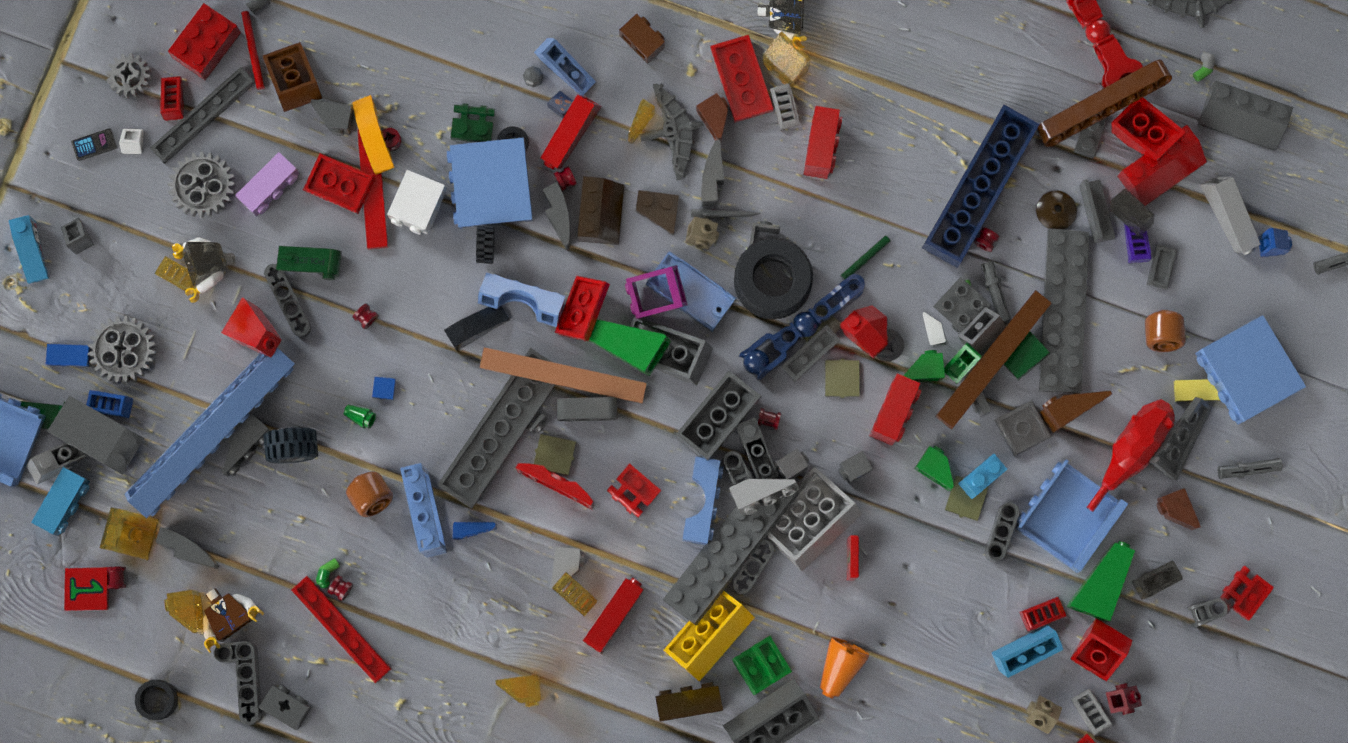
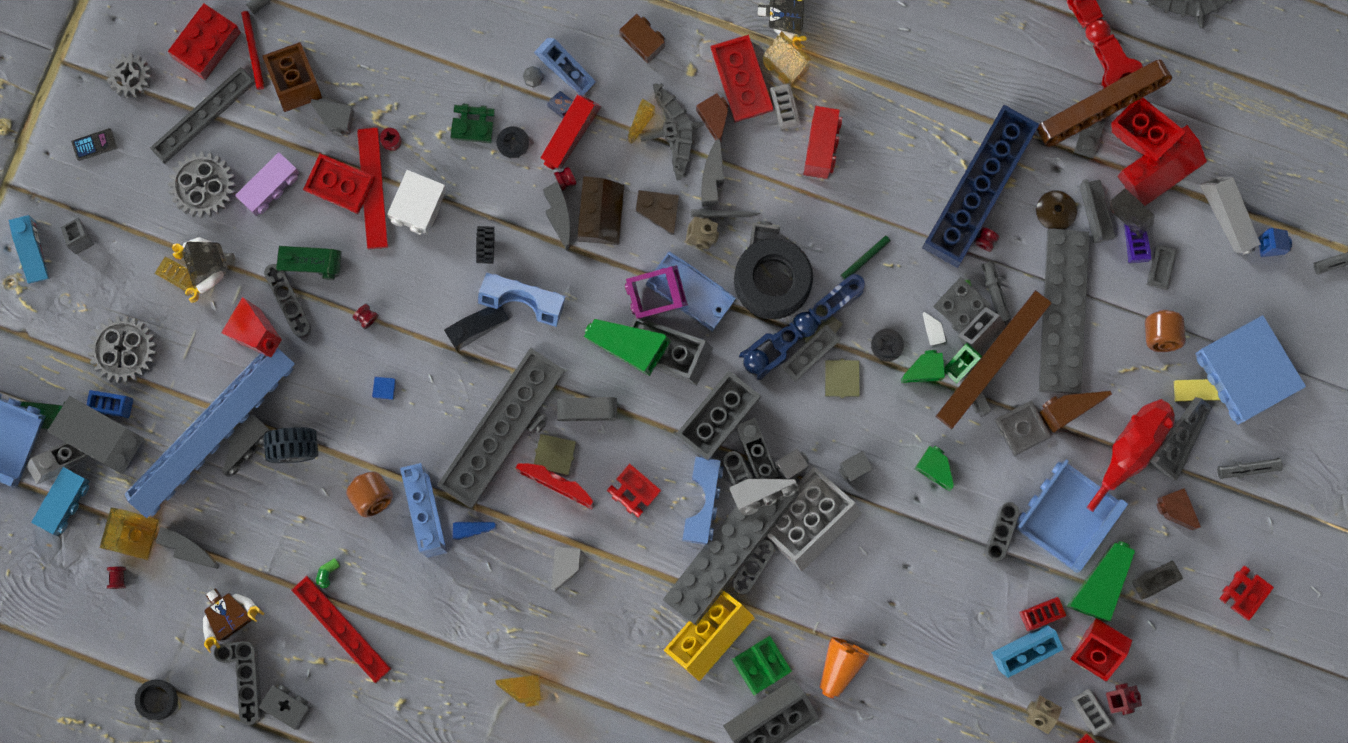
blue tile [46,344,90,367] -> none
red tile [64,567,109,611] -> none
white slope [119,129,144,154] -> none
red slope [160,76,184,121] -> none
clear yellow slope [164,590,204,635] -> none
dark red wheel [328,575,353,601] -> none
green cone [343,404,376,429] -> none
light orange slope [352,95,395,175] -> none
medium blue panel [447,138,533,229] -> none
nougat tile [479,347,647,404] -> none
clear yellow slope [552,572,597,616] -> none
red tile [555,276,610,341] -> none
red slope [583,577,644,654] -> none
dark brown slope [655,682,723,722] -> none
dark red bush [758,408,781,430] -> none
red slope [840,305,888,359] -> none
red tile [847,535,859,581] -> none
red brick [869,373,922,446] -> none
olive piece [945,476,989,521] -> none
dark azure brick [958,454,1008,499] -> none
dark green tile [1003,331,1050,381] -> none
dark grey piece [1187,597,1231,627] -> none
arm [1193,52,1215,82] -> none
dark grey slope [1198,81,1294,151] -> none

